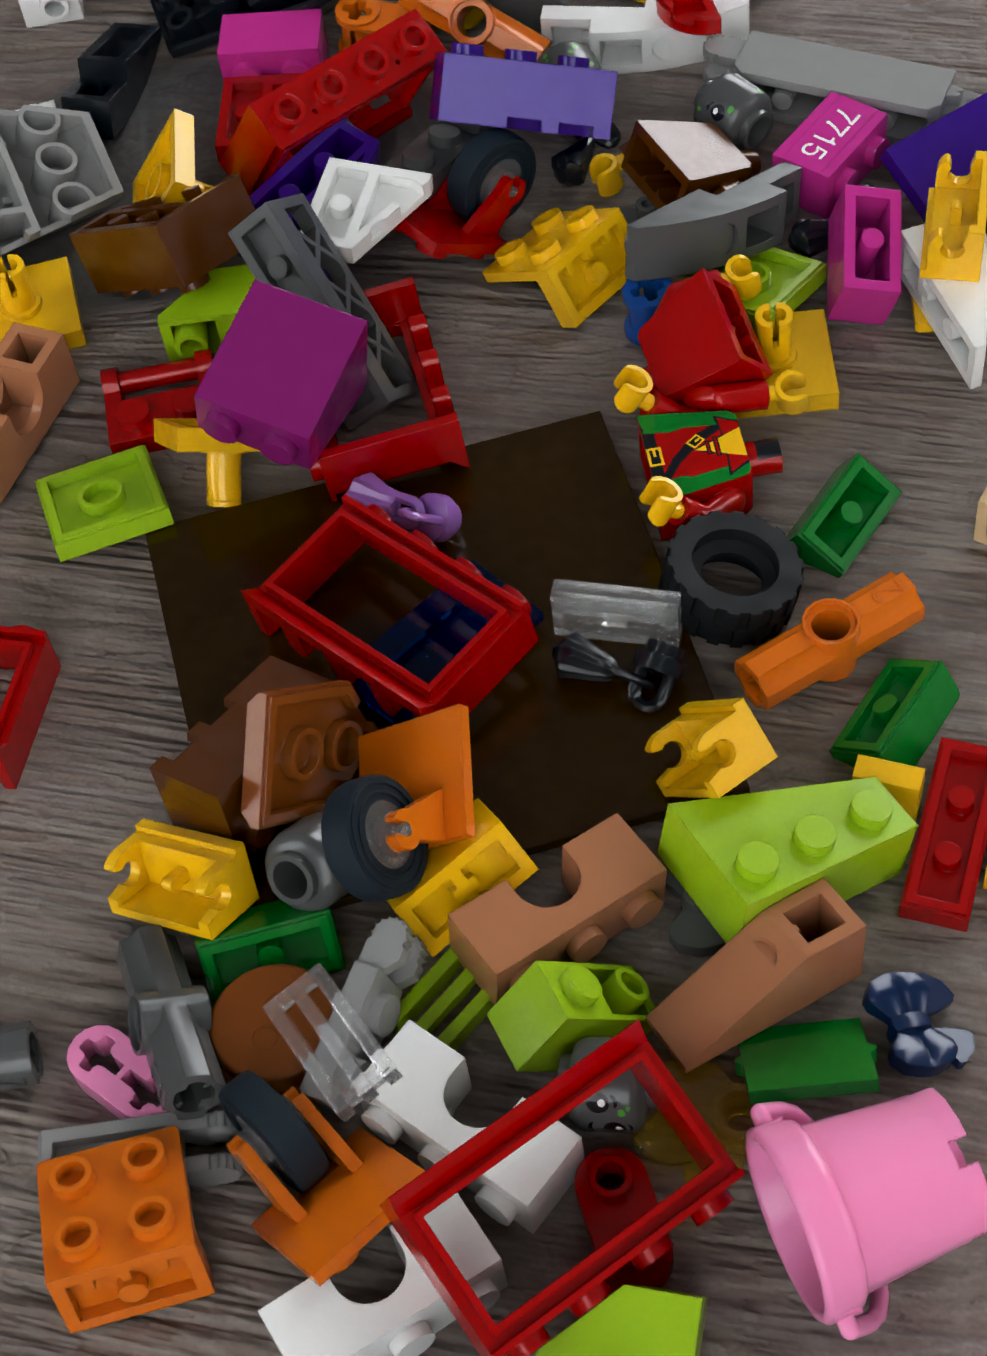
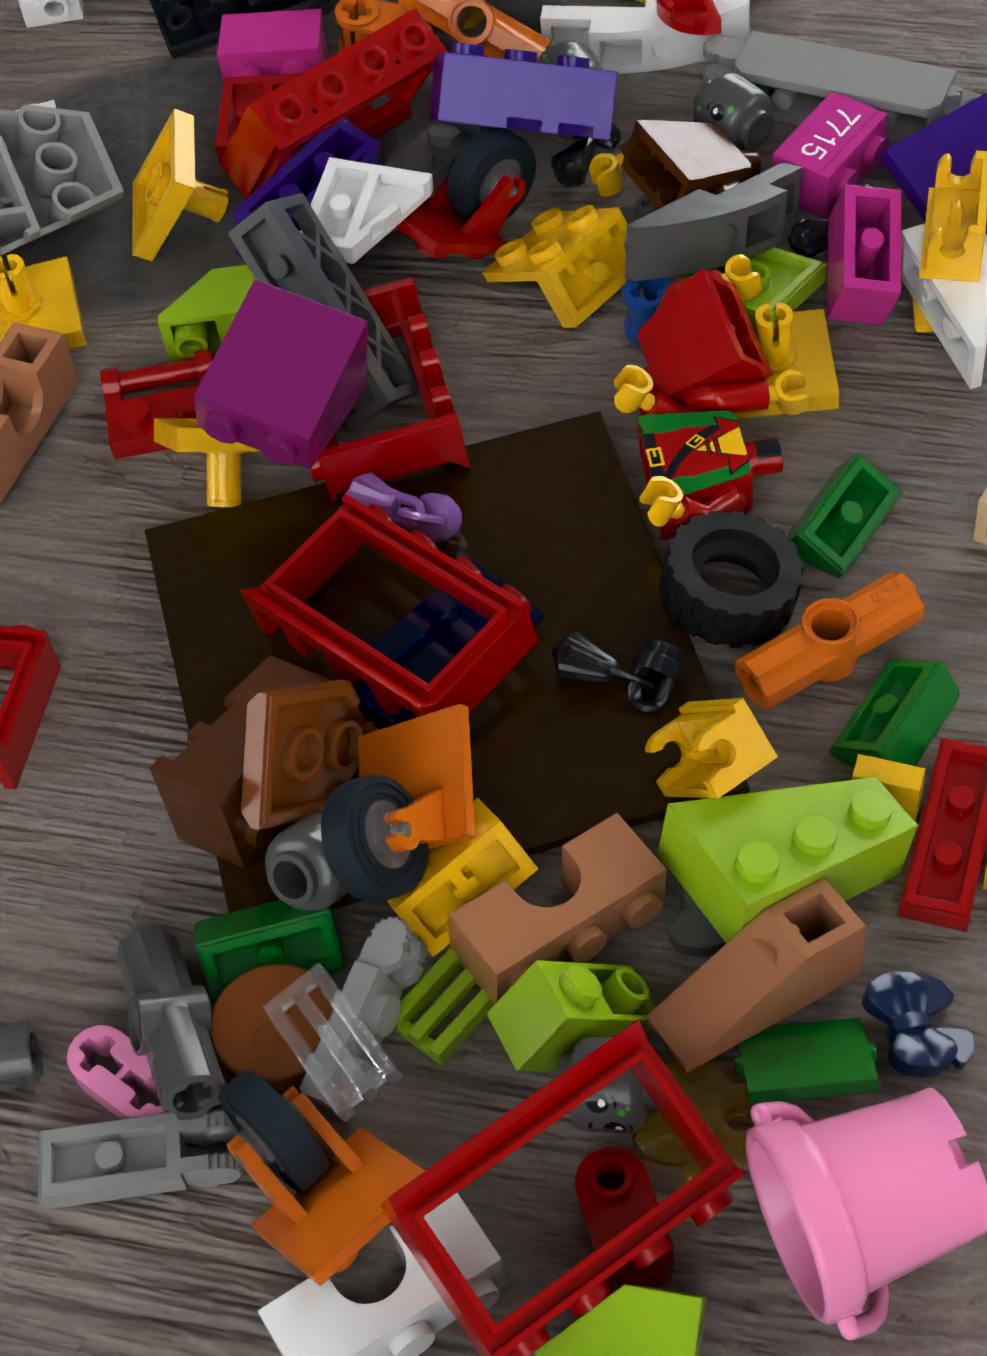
lime tile [35,445,174,562] -> none
orange bracket [36,1126,216,1334] -> none
black slope [61,23,162,140] -> none
reddish brown wedge [69,173,255,297] -> none
yellow hinge [104,818,259,941] -> none
white arch [355,1020,585,1234] -> none
clear tile [550,579,683,648] -> none

